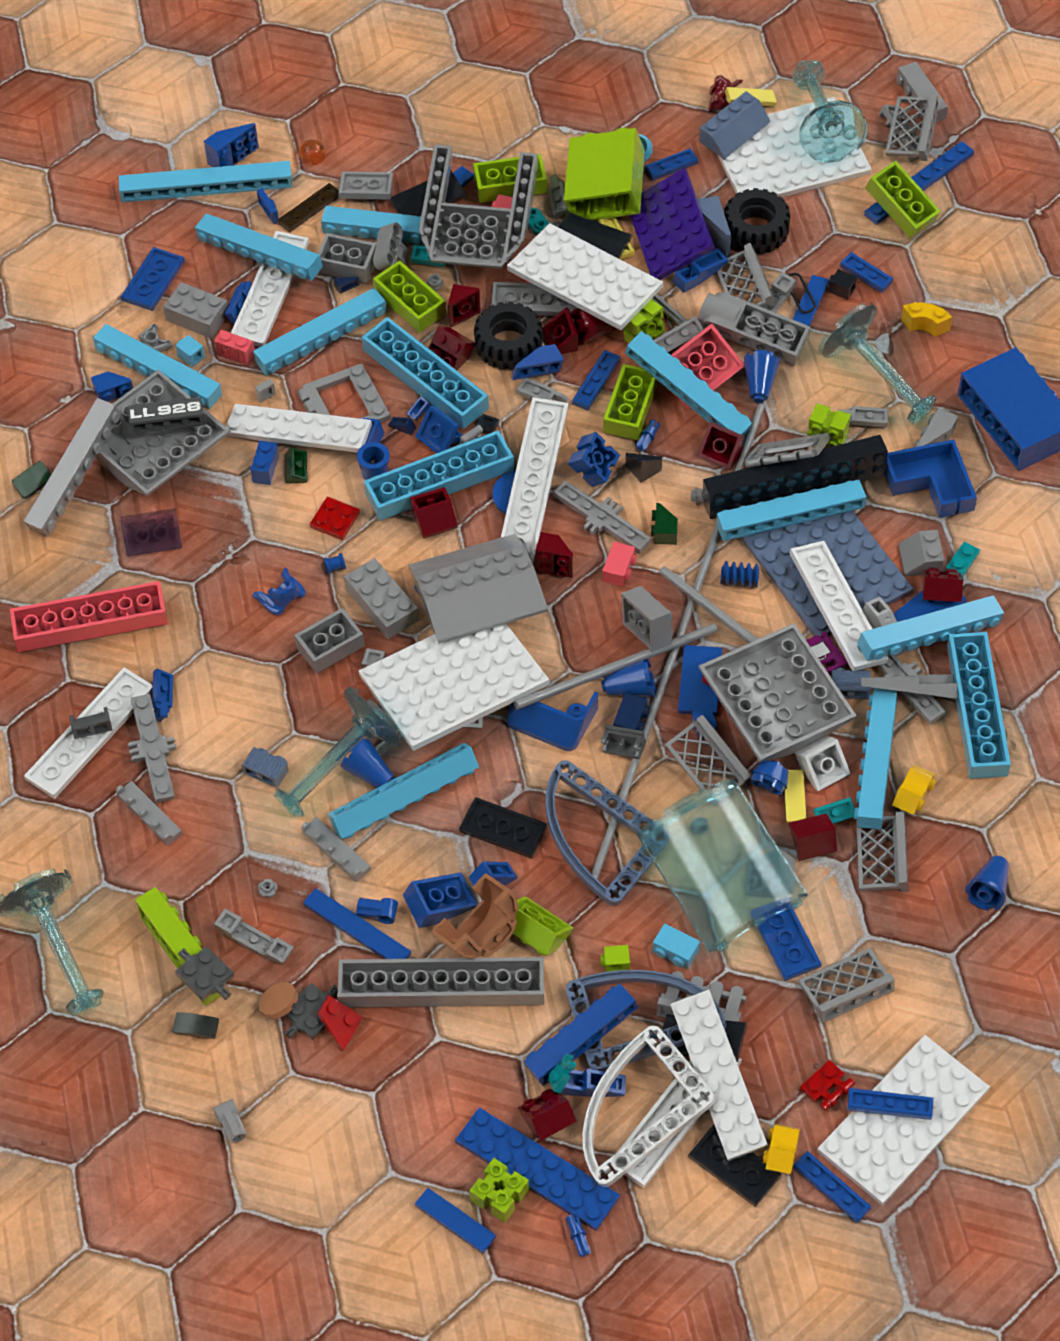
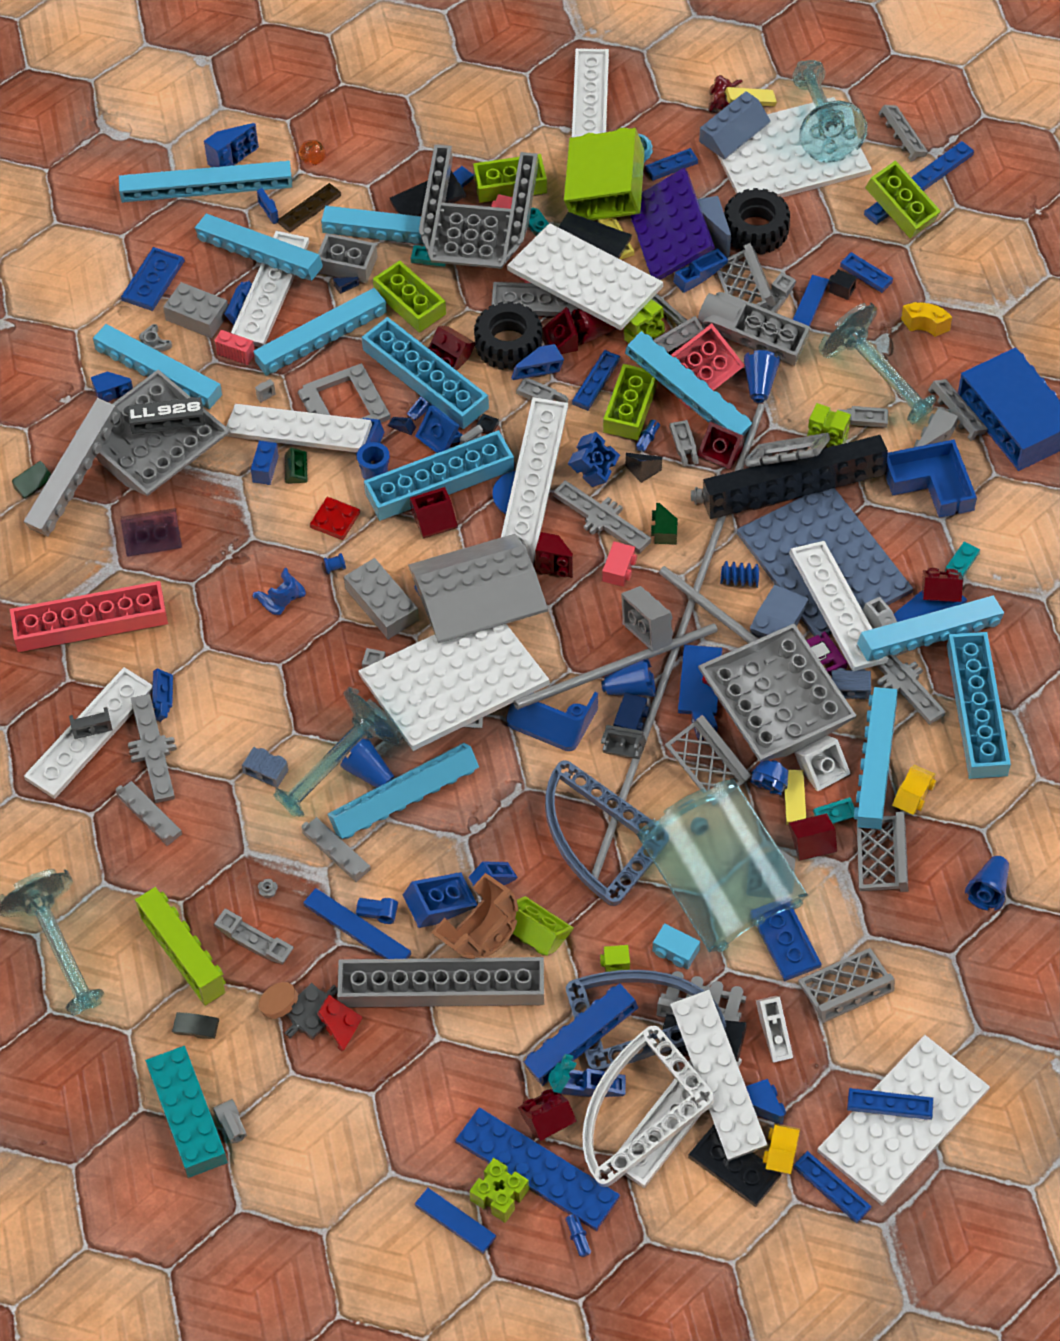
medium azure brick [175,335,205,367] -> none
dark grey plate [175,946,234,1001] -> none
light grey brick [294,608,364,674] -> none
light grey plate [339,171,393,200] -> none
light grey piece [373,222,408,270] -> none
light grey plate [426,274,444,290] -> none
dark red slope [448,284,481,328] -> none
black tile [459,797,548,859] -> none
light grey hinge [548,174,569,218] -> none
medium azure brick [716,480,866,541] -> none
black piece [788,273,816,313] -> none
red plate [800,1059,855,1111] -> none
light grey wedge [860,673,958,699] -> none
light grey fence [885,94,939,161] -> none
light grey brick [896,62,948,122] -> none
light grey slope [899,530,944,576] -> none
none -> teal brick [145,1045,228,1178]
none -> white plate [572,49,609,137]
none -> light grey hinge [669,420,699,467]
none -> blue slope [746,1079,786,1124]
none -> sand blue slope [750,585,809,639]
none -> white slope [756,996,793,1062]
none -> light grey hinge [928,379,987,441]

